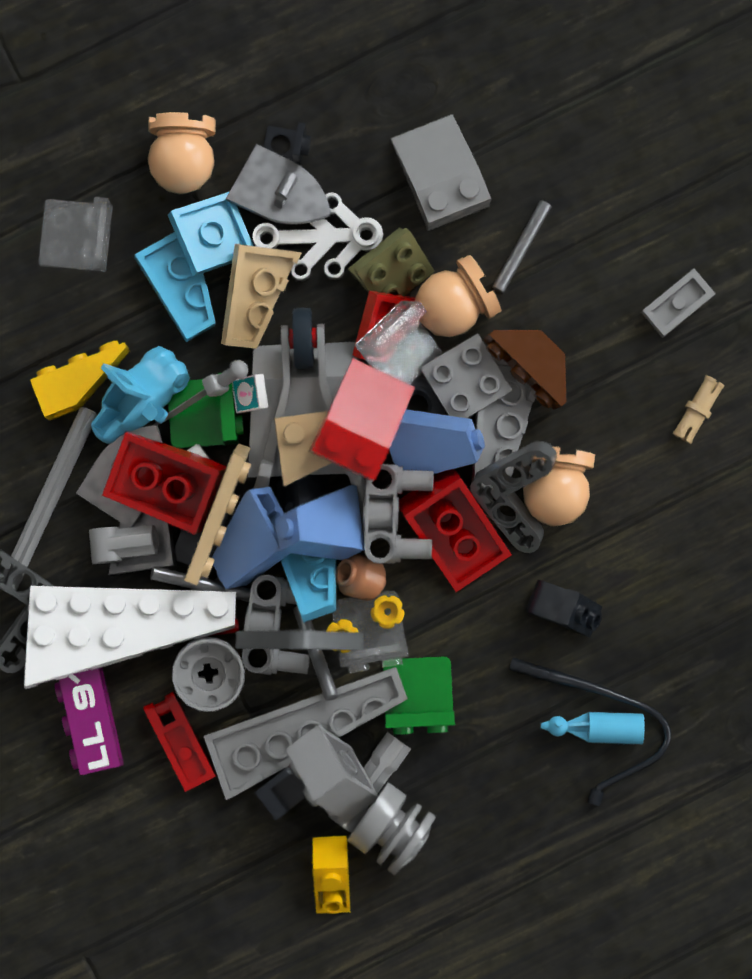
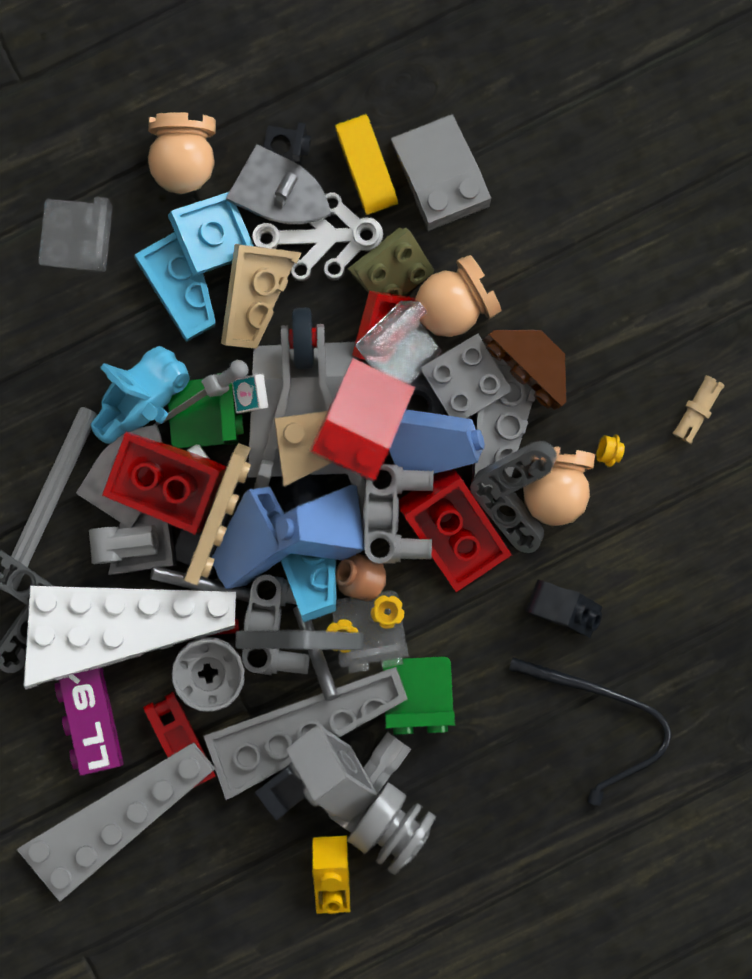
yellow slope [30,341,130,421] -> none
flat silver bar [492,200,552,293] -> none
medium azure wheel [541,712,644,744] -> none
light grey plate [641,269,715,338] -> none
none -> light grey wing [17,743,216,901]
none -> yellow beam [335,114,398,215]
none -> yellow plate [596,434,625,467]

